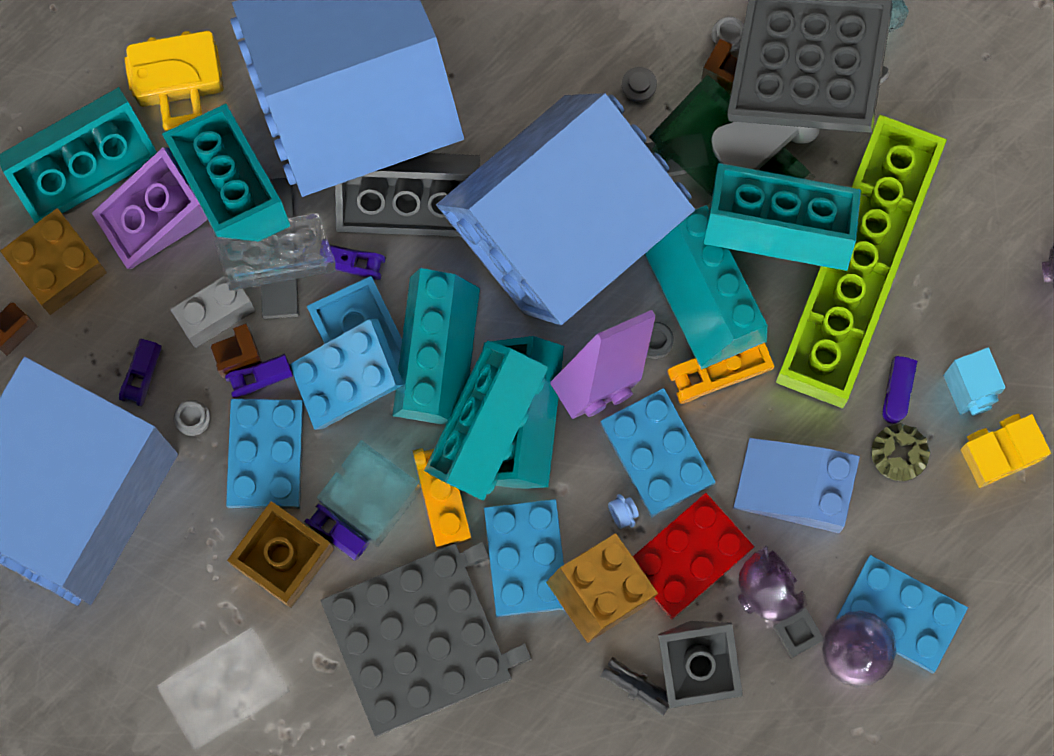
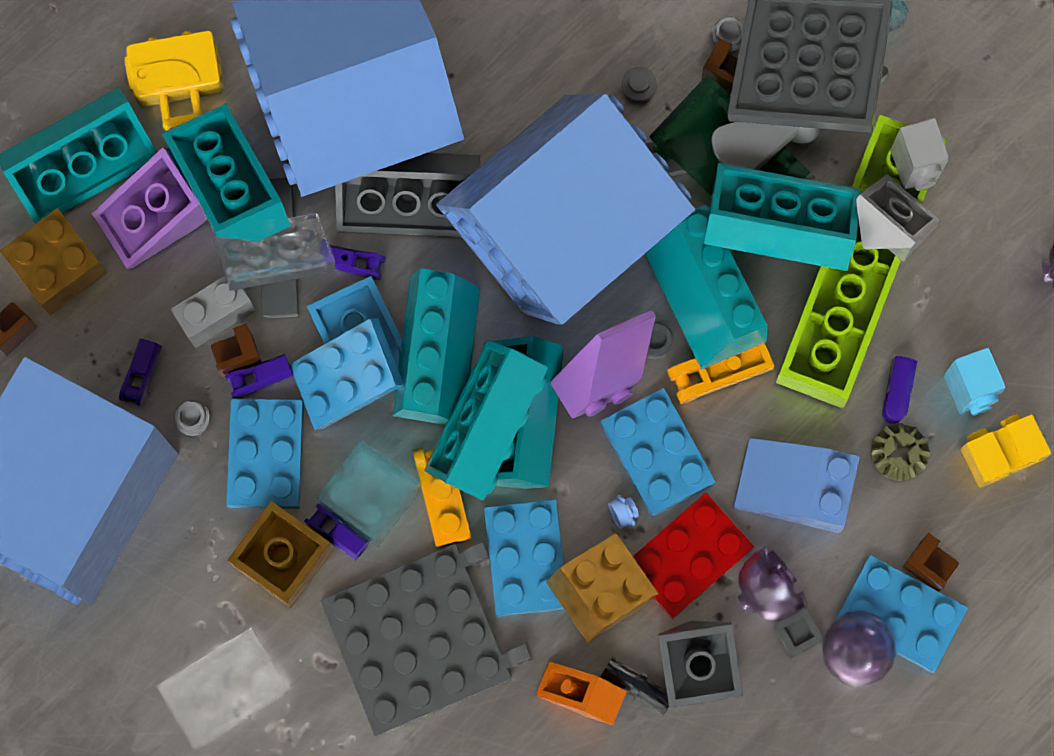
none -> orange slope [535,661,627,726]
none -> light grey slope [856,174,941,262]
none -> light grey brick [890,118,949,191]
none -> reddish brown panel [902,533,959,592]

